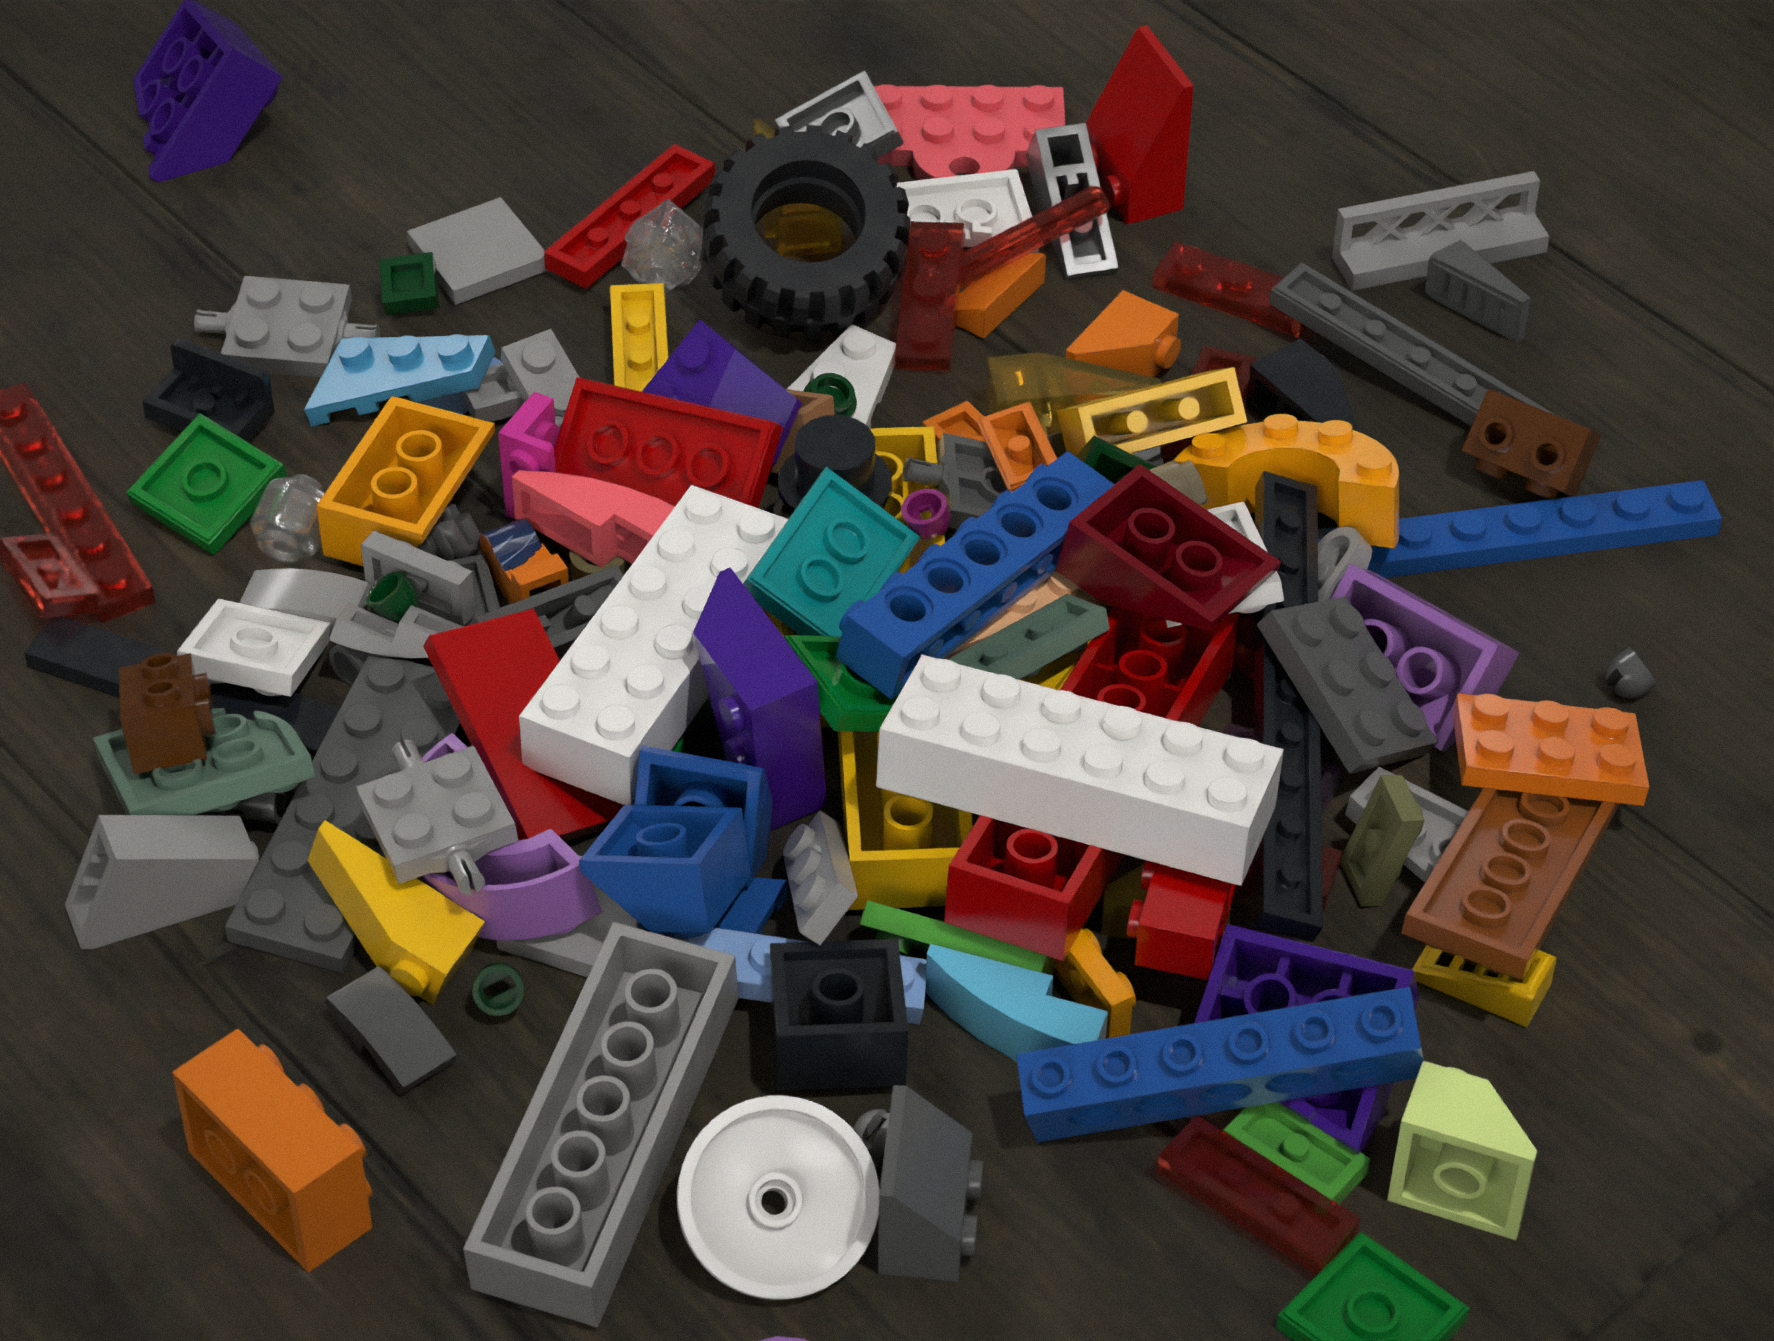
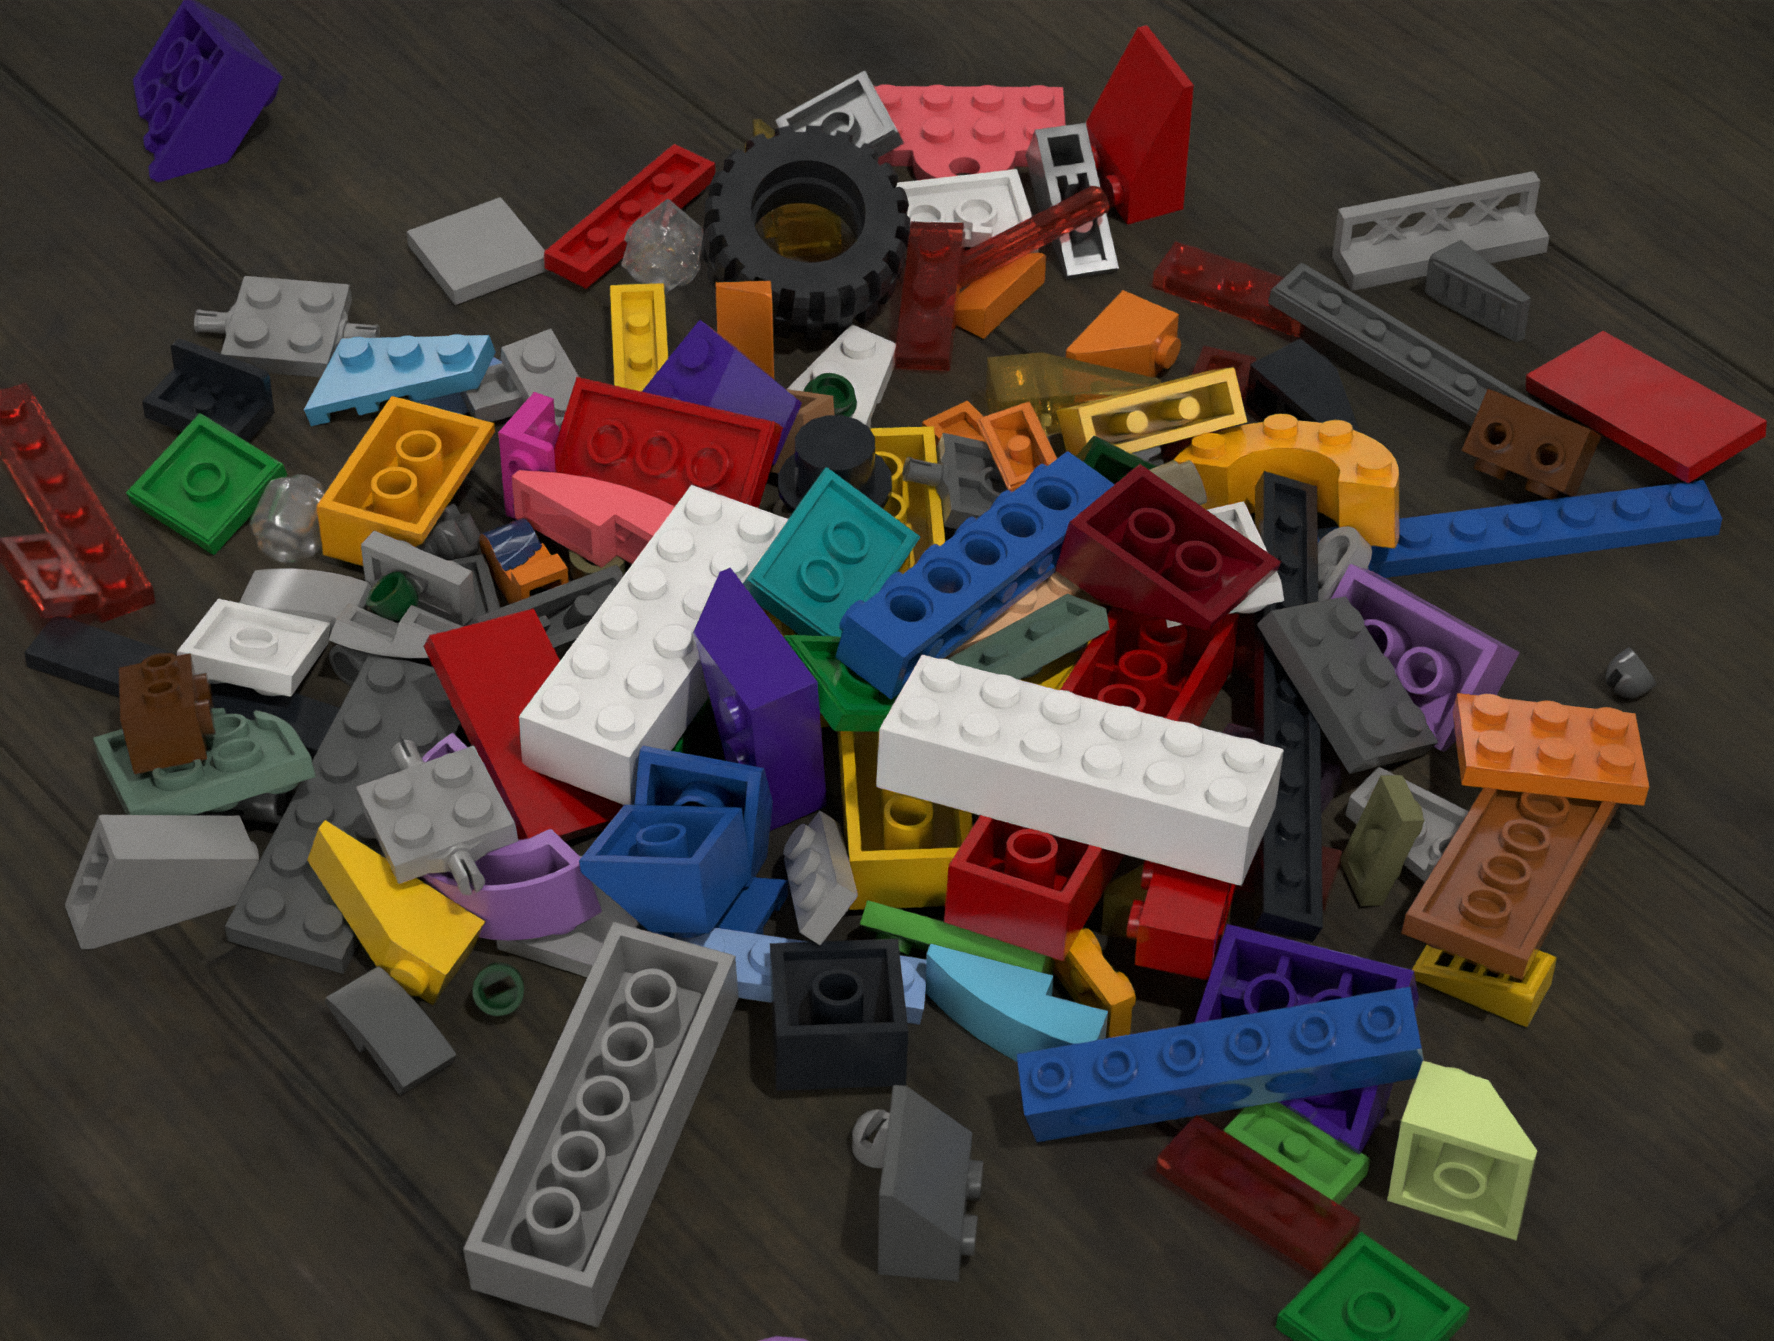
orange brick [172,1028,373,1273] -> none
dark green plate [379,252,439,315] -> none
white dish [677,1096,879,1300] -> none
magenta hinge [901,489,951,541] -> none
none -> orange slope [715,281,774,379]
none -> red tile [1526,331,1767,483]

